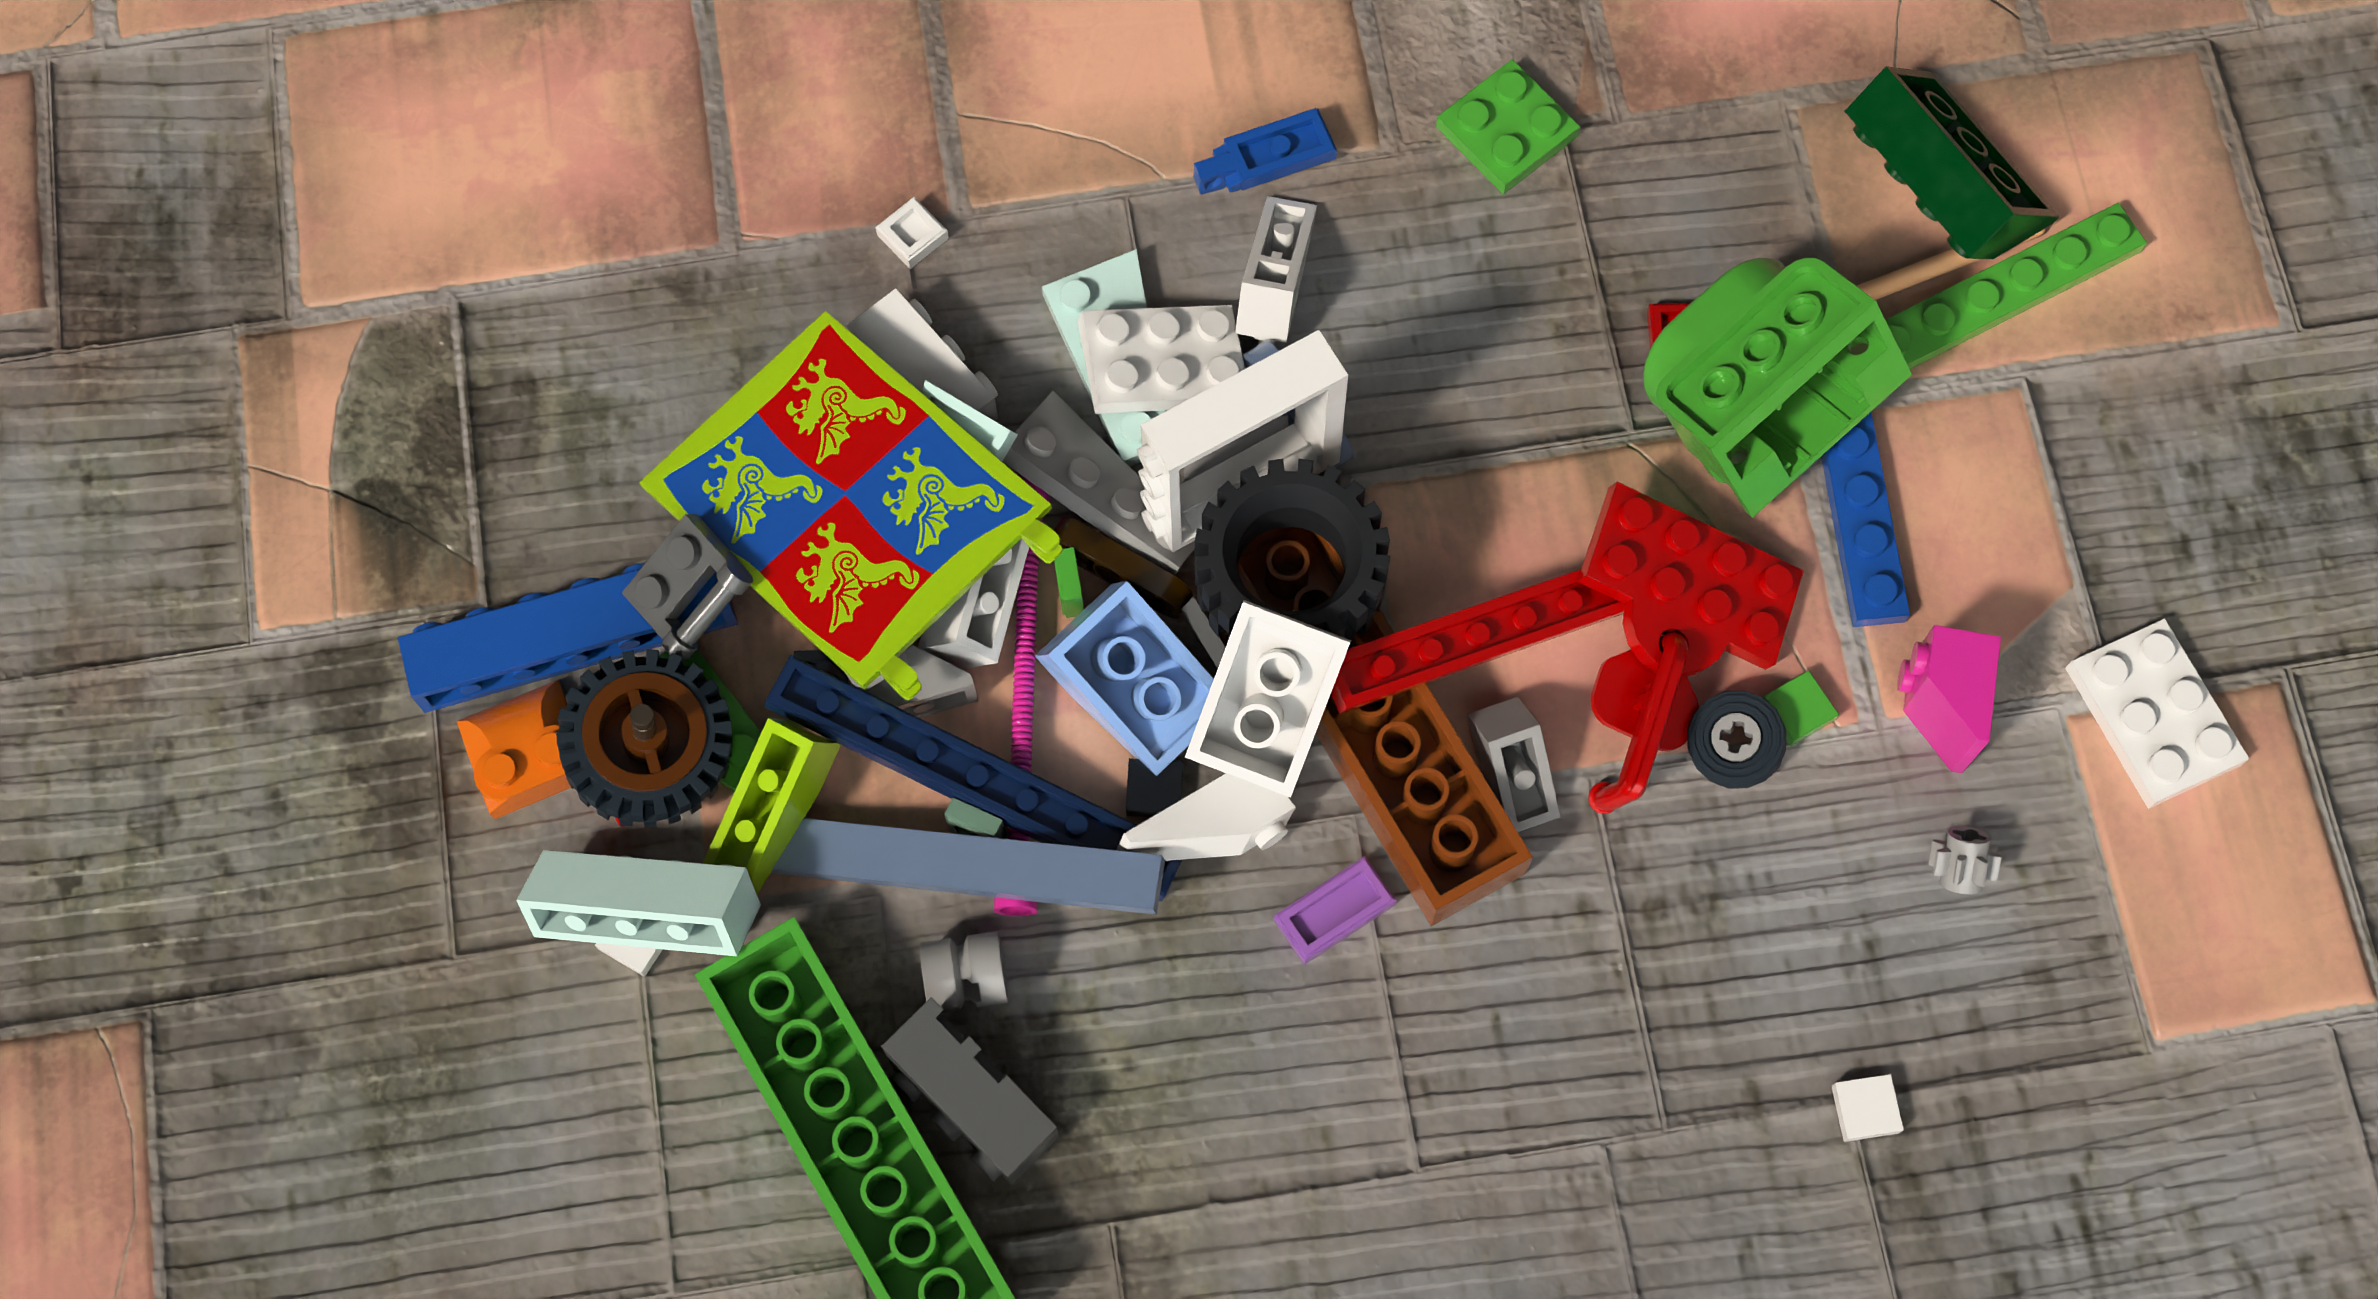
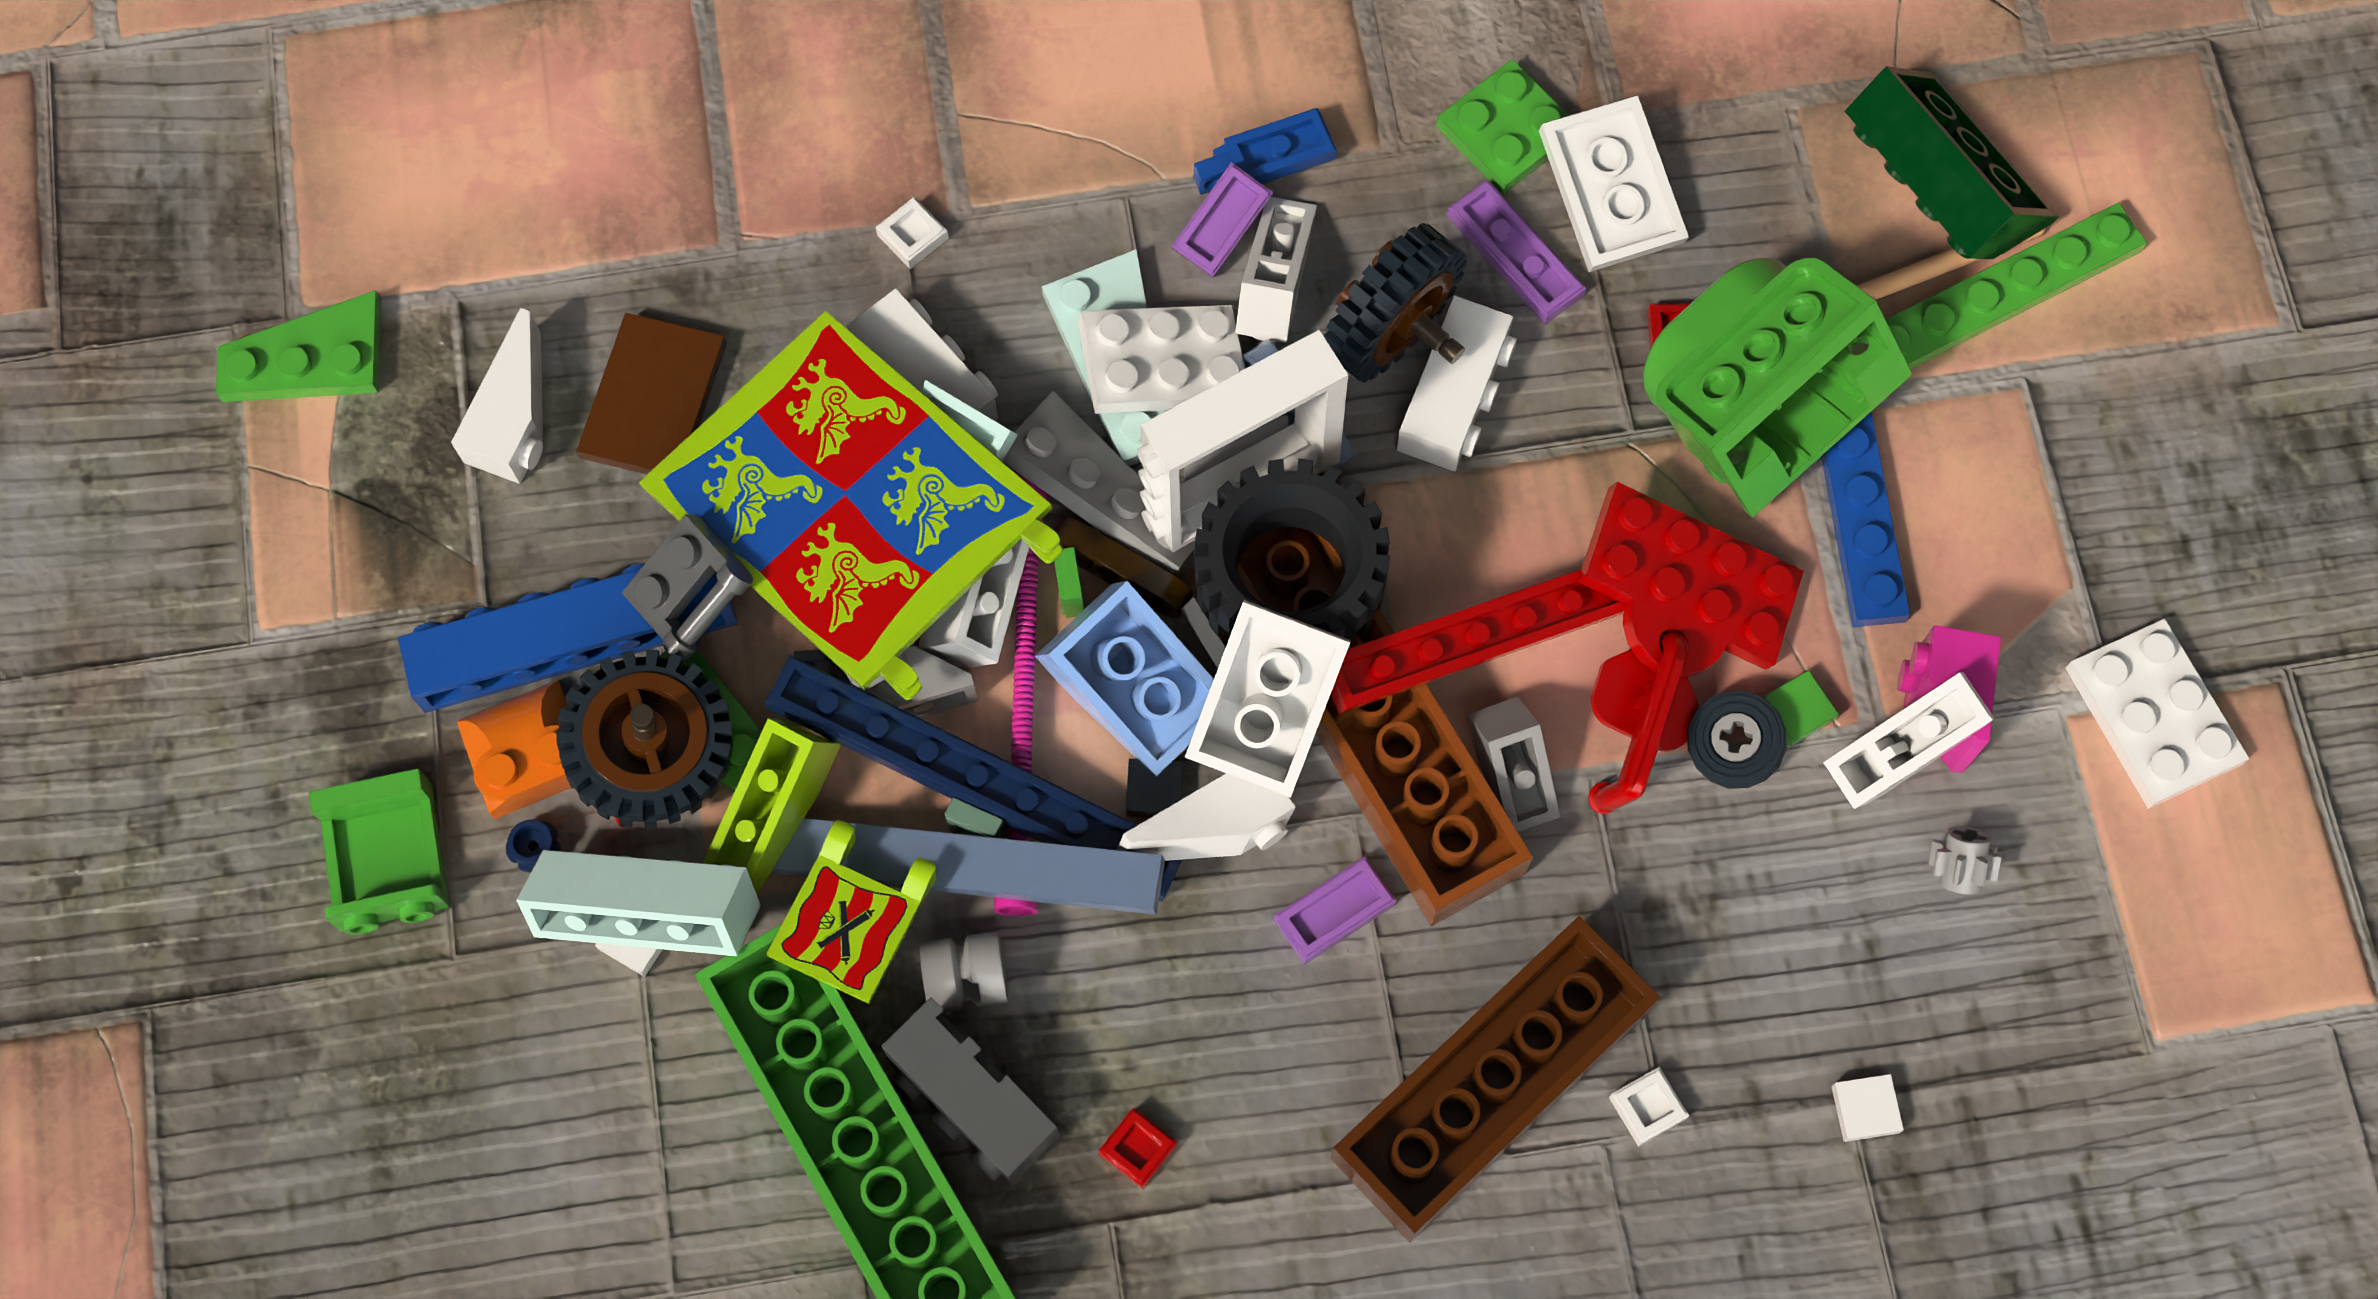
none -> bright green wing [216,290,381,402]
none -> bright green panel [309,768,450,935]
none -> white slope [451,308,543,484]
none -> dark blue plate [506,820,561,873]
none -> reddish brown tile [576,312,727,475]
none -> flag [767,820,936,1004]
none -> red tile [1098,1107,1178,1190]
none -> medium lavender tile [1171,162,1273,278]
none -> black wheel [1324,223,1467,382]
none -> reddish brown brick [1330,916,1661,1243]
none -> white brick [1396,295,1517,472]
none -> medium lavender tile [1446,180,1586,324]
none -> white plate [1539,96,1689,272]
none -> white tile [1609,1067,1689,1147]
none -> white slope [1823,672,1995,809]

